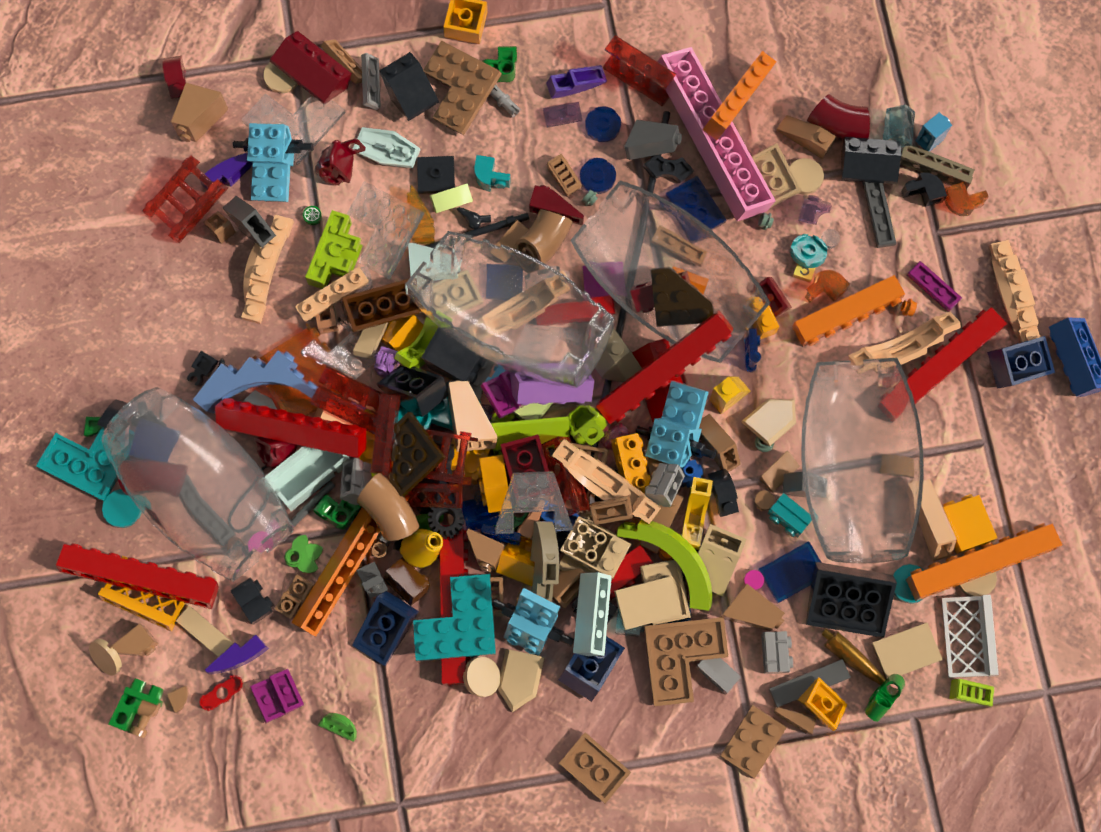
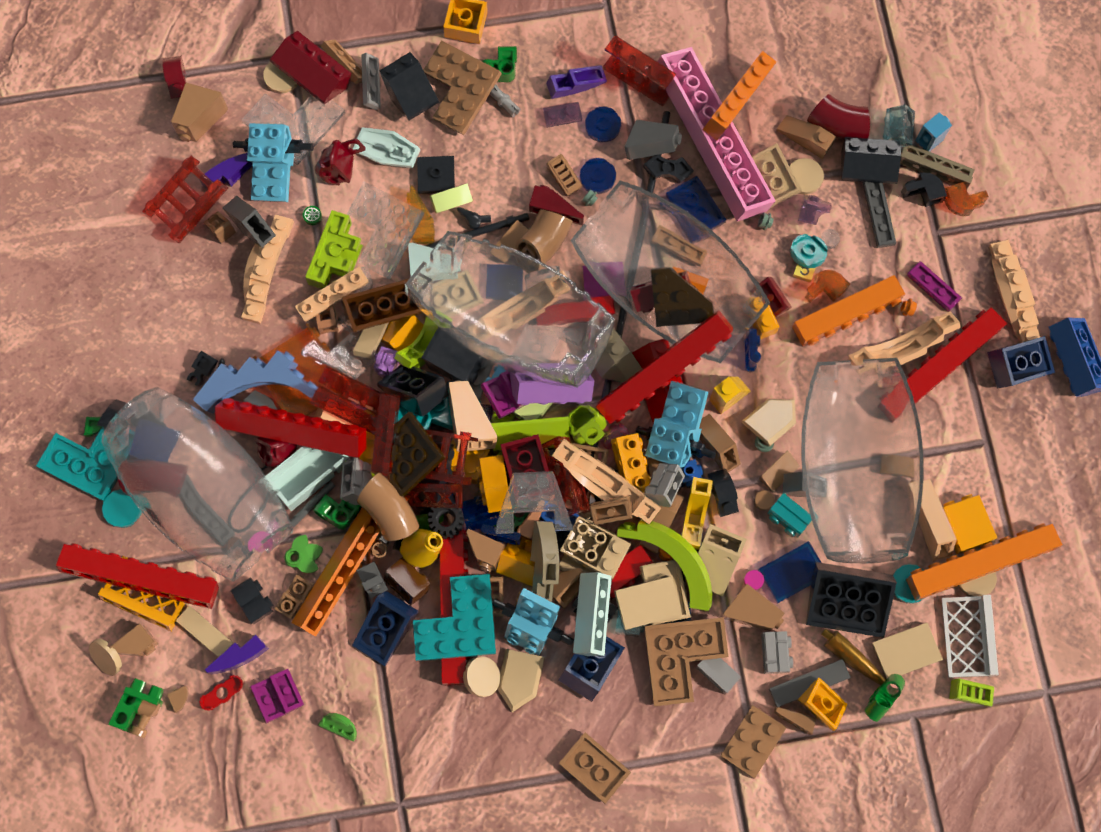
teal brick [474,155,511,192] -> none

